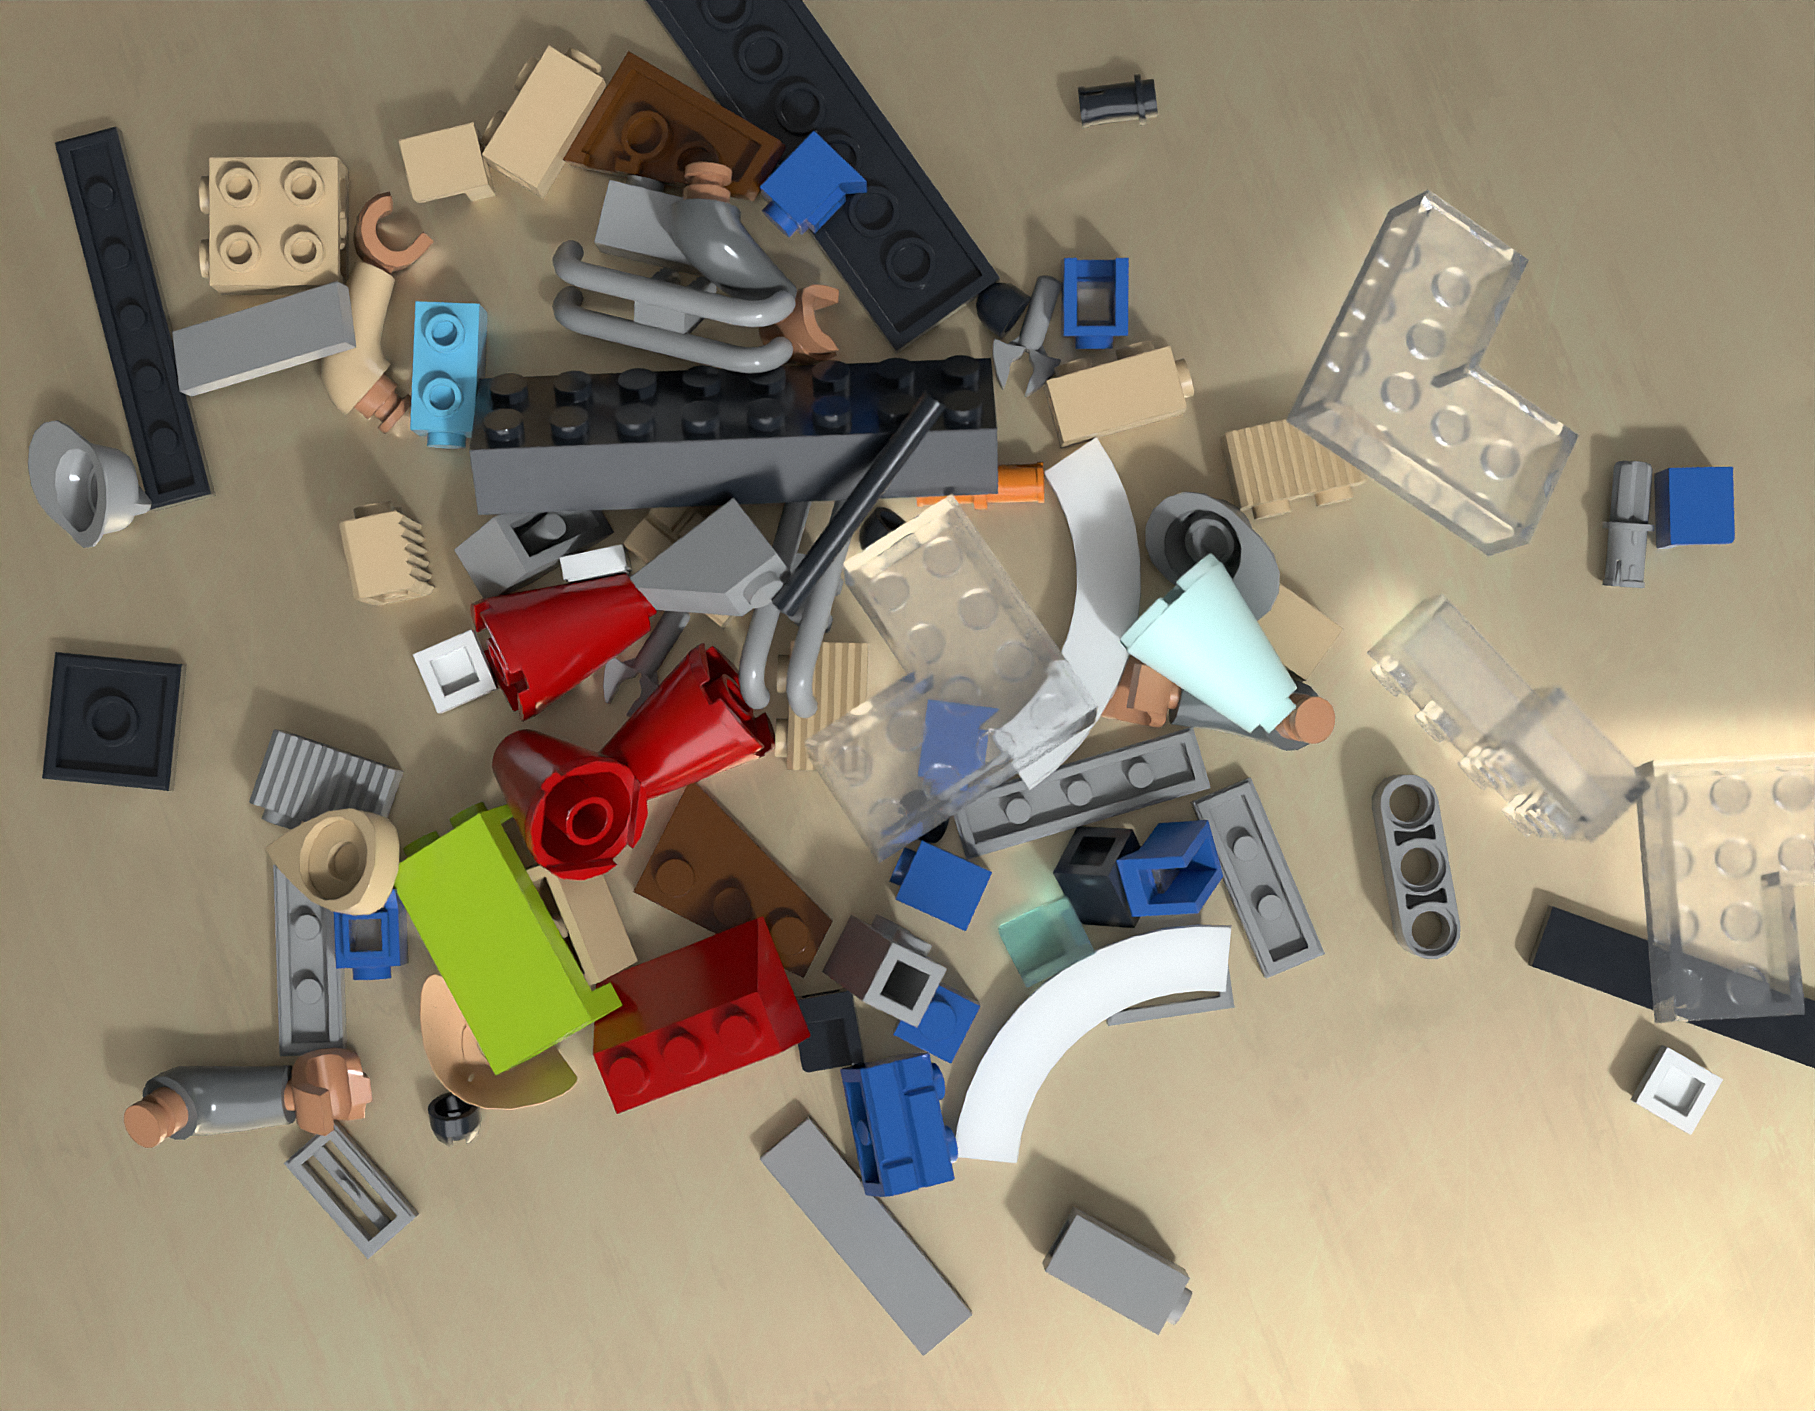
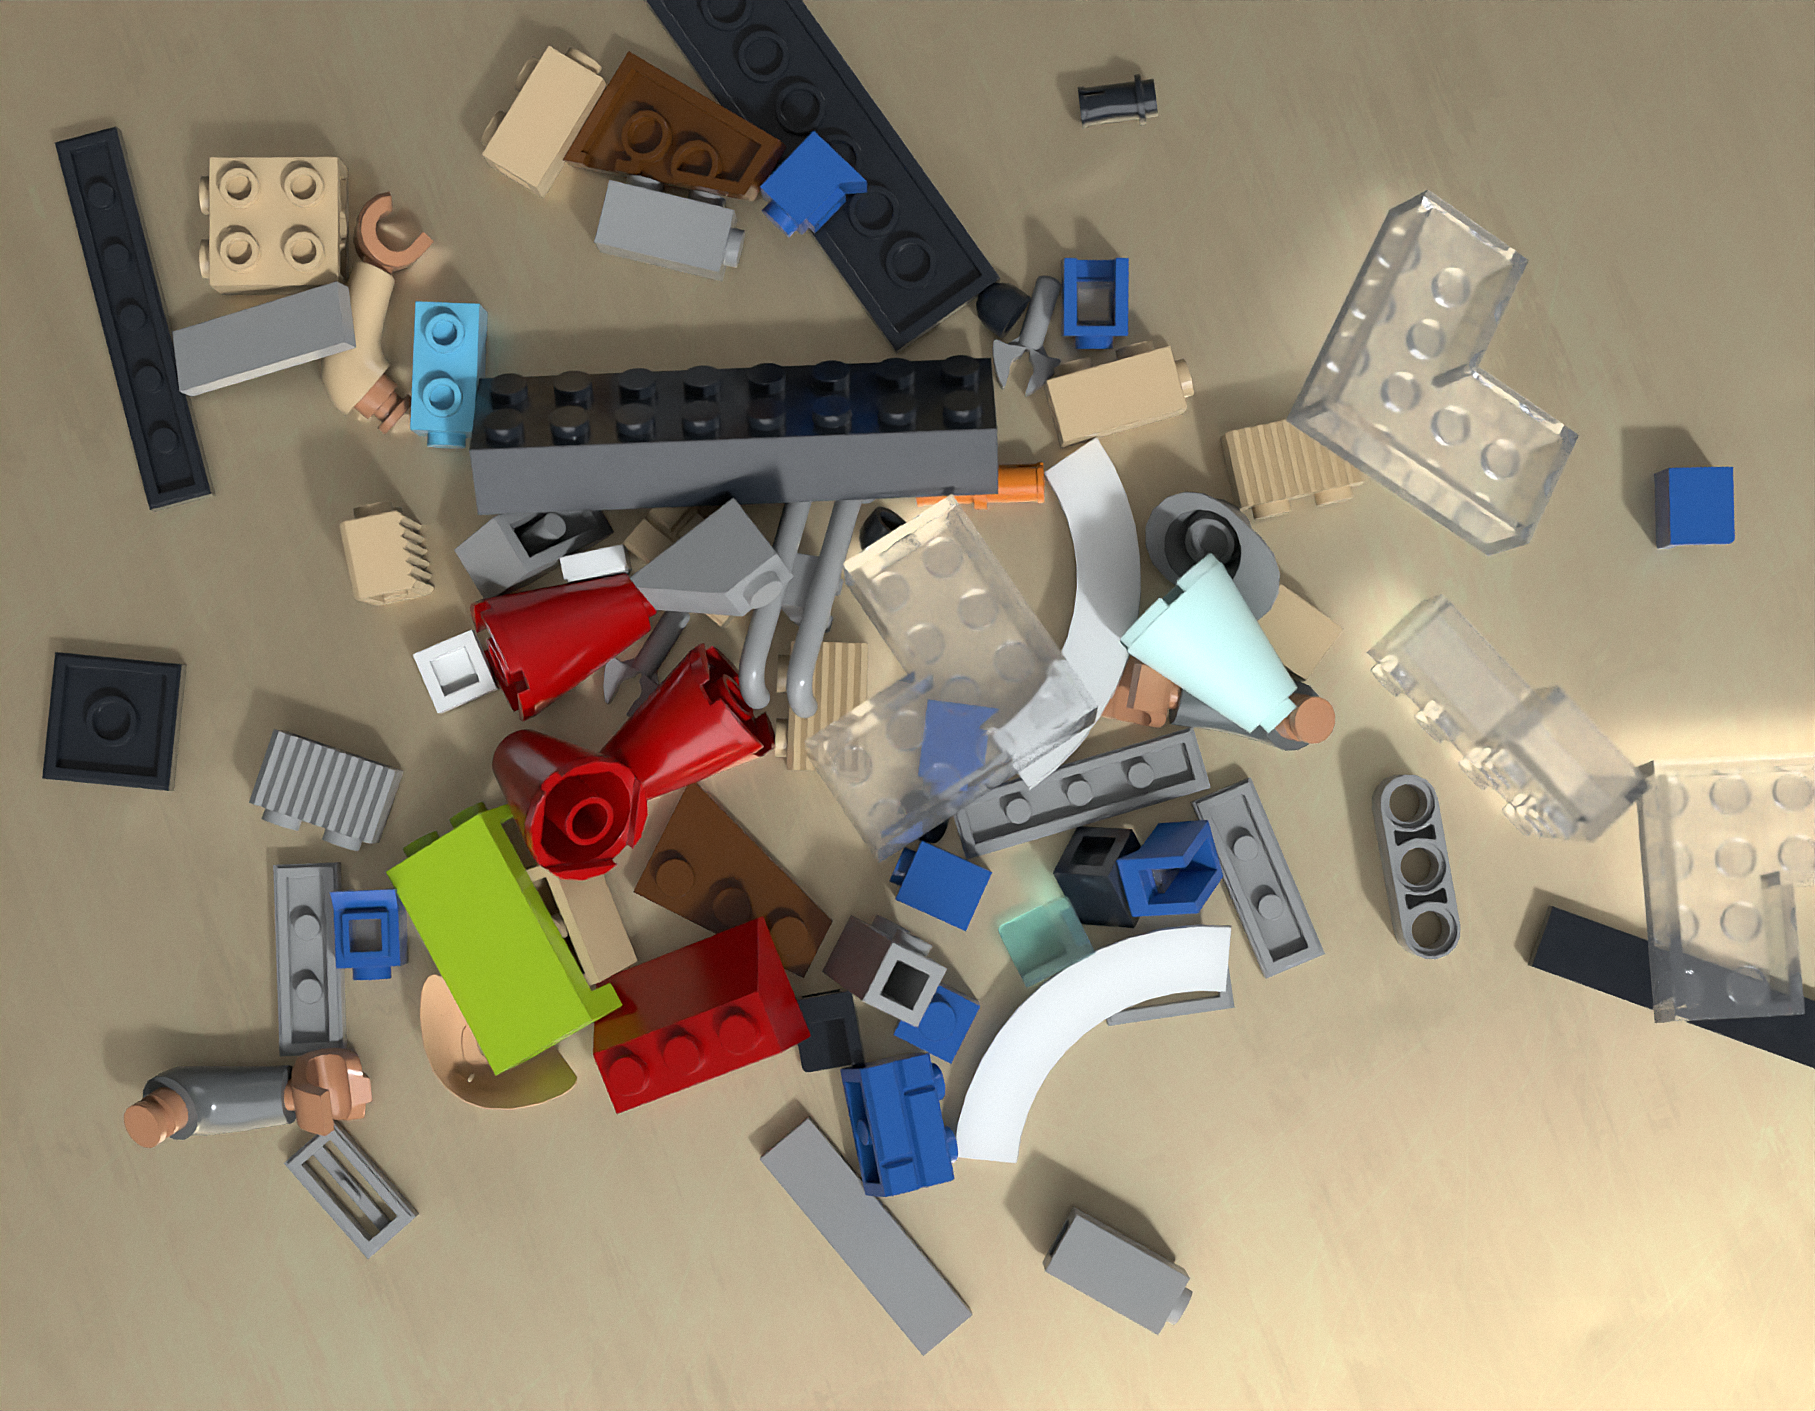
light grey piece [28,420,152,548] -> none
tan piece [264,808,400,916] -> none
tan panel [399,122,496,203] -> none
black hinge [428,1092,482,1146] -> none
light grey piece [552,240,796,373] -> none
piece [670,162,839,365] -> none
black bar [772,391,947,617] -> none
light grey axle [1602,460,1655,588] -> none
white plate [1630,1045,1723,1135] -> none

